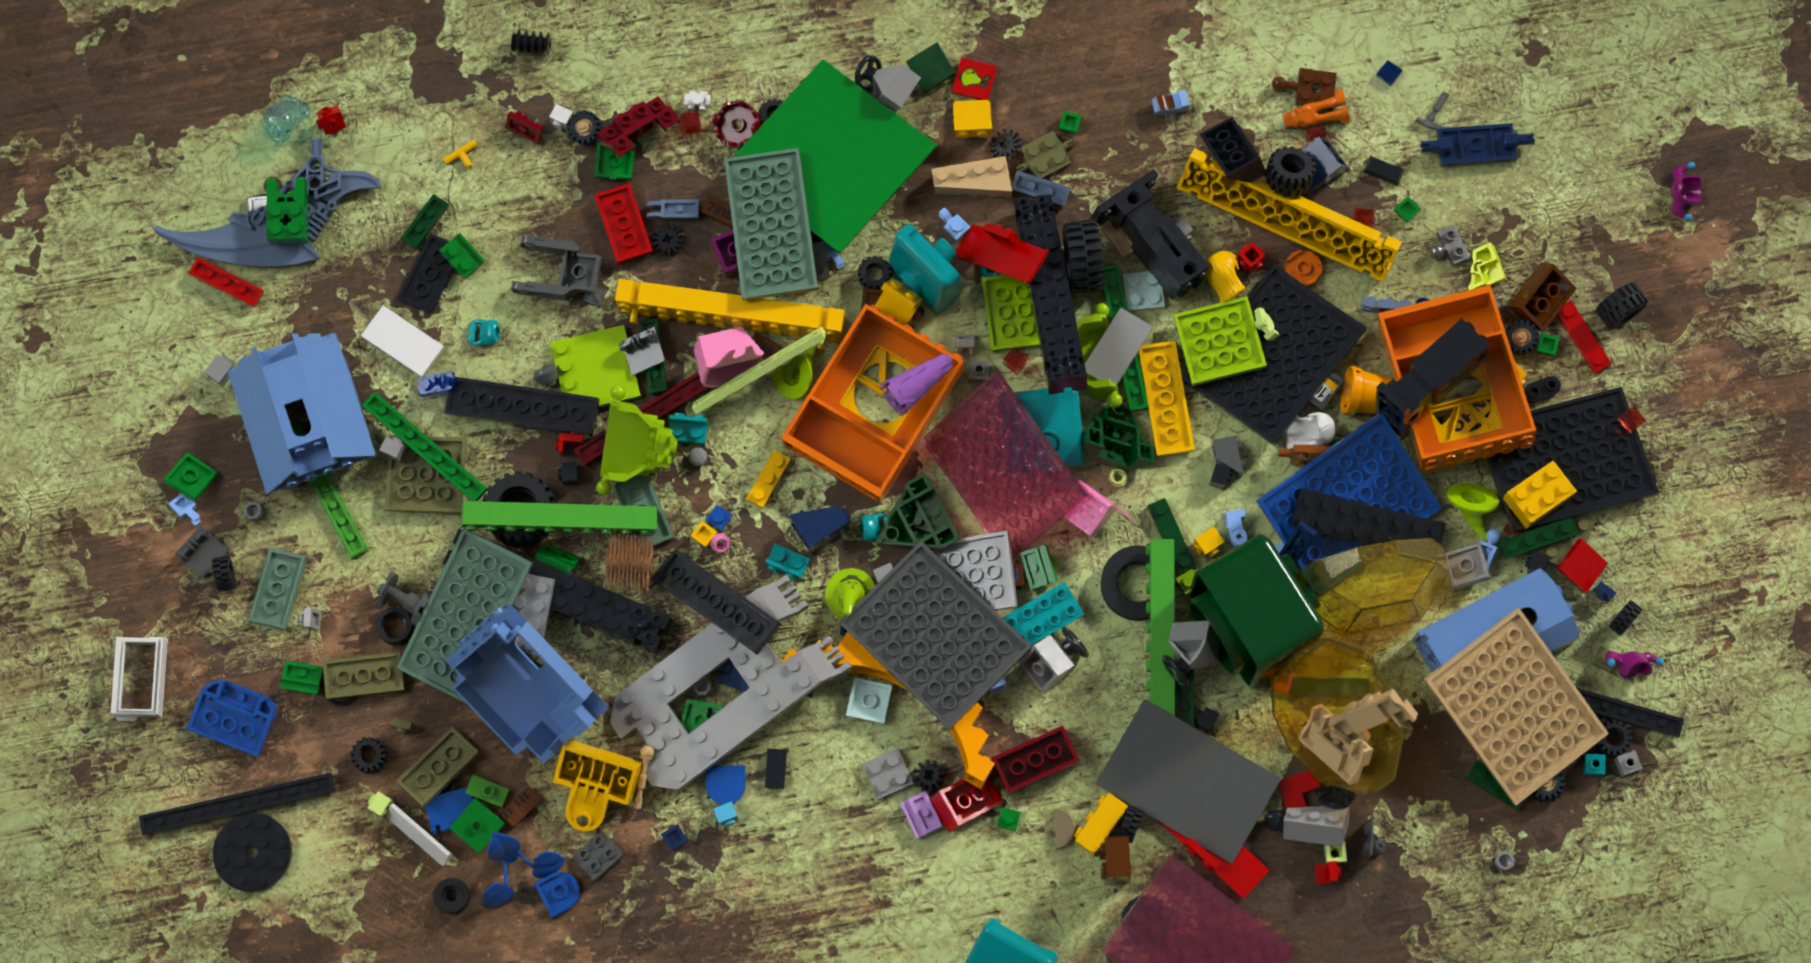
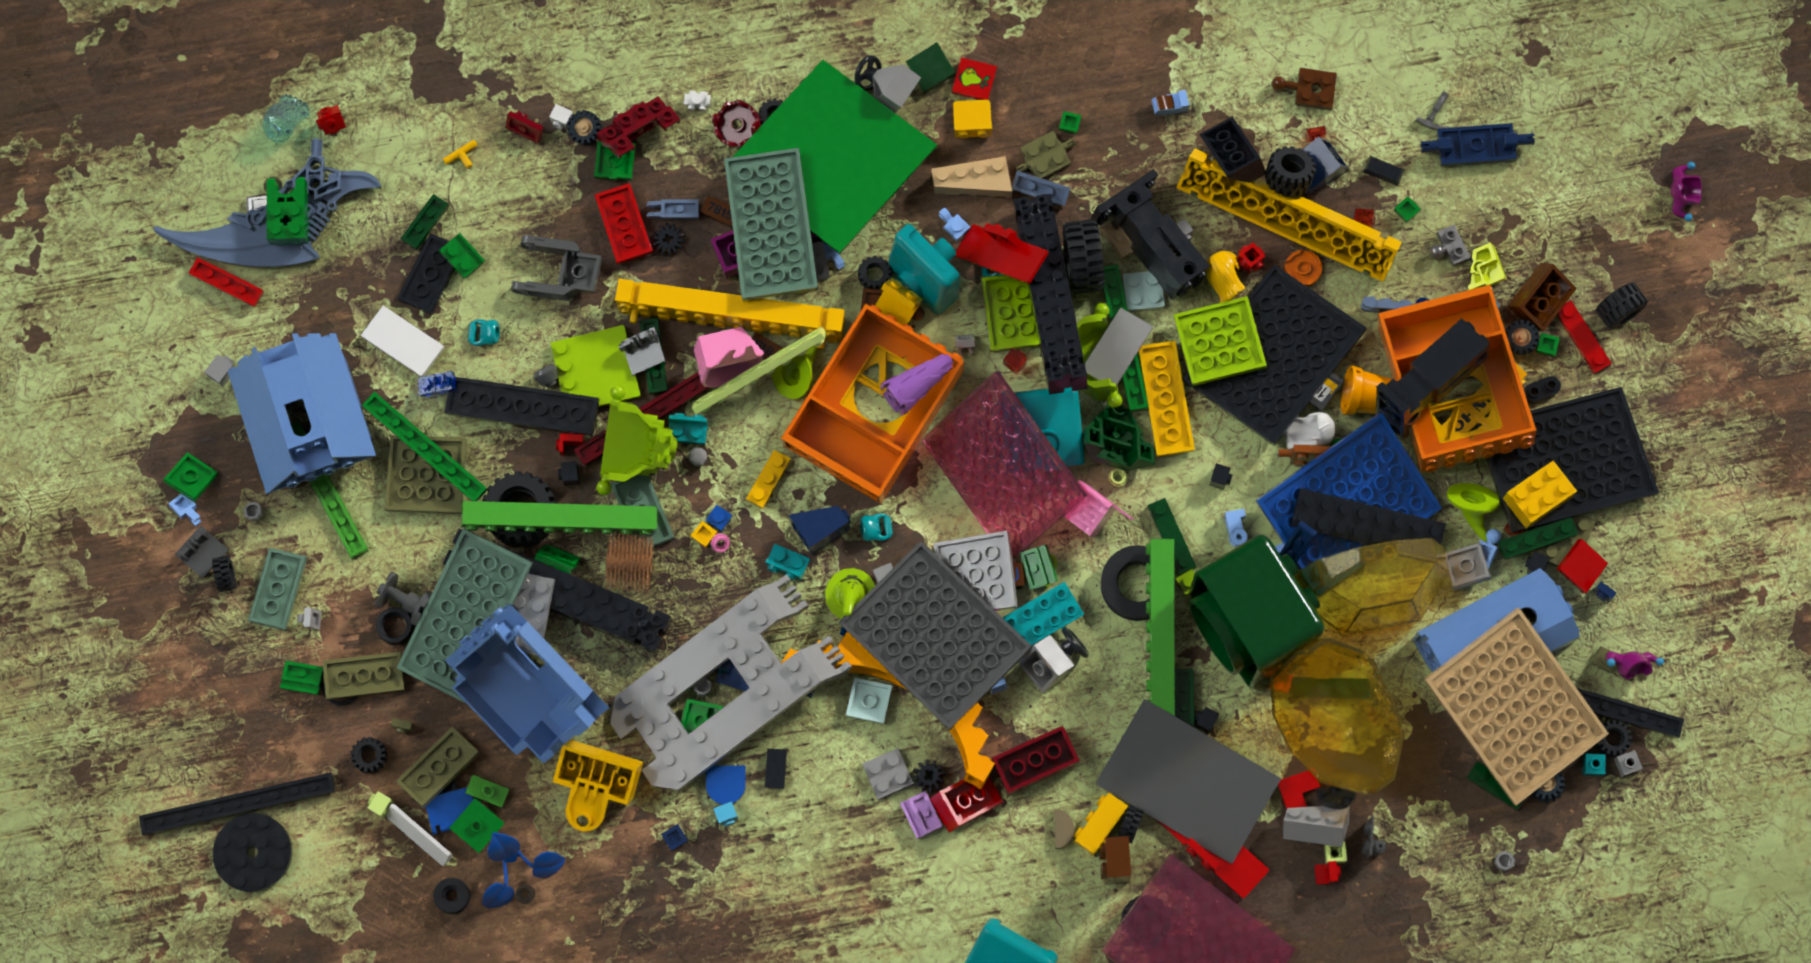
white piece [111,636,168,721] -> none
blue plate [186,680,277,757] -> none
light grey plate [379,437,406,462] -> none
reddish brown tile [500,786,543,828] -> none
black piece [511,29,551,56] -> none
blue tile [534,872,580,919] -> none
dark grey hinge [572,831,624,882] -> none
dark grey tile [583,286,607,308] -> none
tan piece [633,745,654,809] -> none
black plate [651,549,781,655] -> none
clear red plate [680,111,702,135] -> none
dark green wedge [875,473,961,549] -> none
light grey plate [969,360,990,384] -> none
black gear [989,129,1022,161] -> none
green plate [997,807,1021,832] -> none
light grey piece [1162,621,1220,688] -> none
yellow brick [1193,526,1225,558] -> none
dark grey slope [1212,436,1246,478] -> none
yellowish green piece [1254,307,1279,341] -> none
black piece [1264,810,1285,831] -> none
orange piece [1282,89,1350,129] -> none
tan bracket [1298,704,1373,785] -> none
tan bracket [1328,689,1418,744] -> none
clear blue tile [1376,60,1403,86] -> none
black tyre [1608,600,1643,636] -> none
clear red plate [1618,406,1646,433] -> none

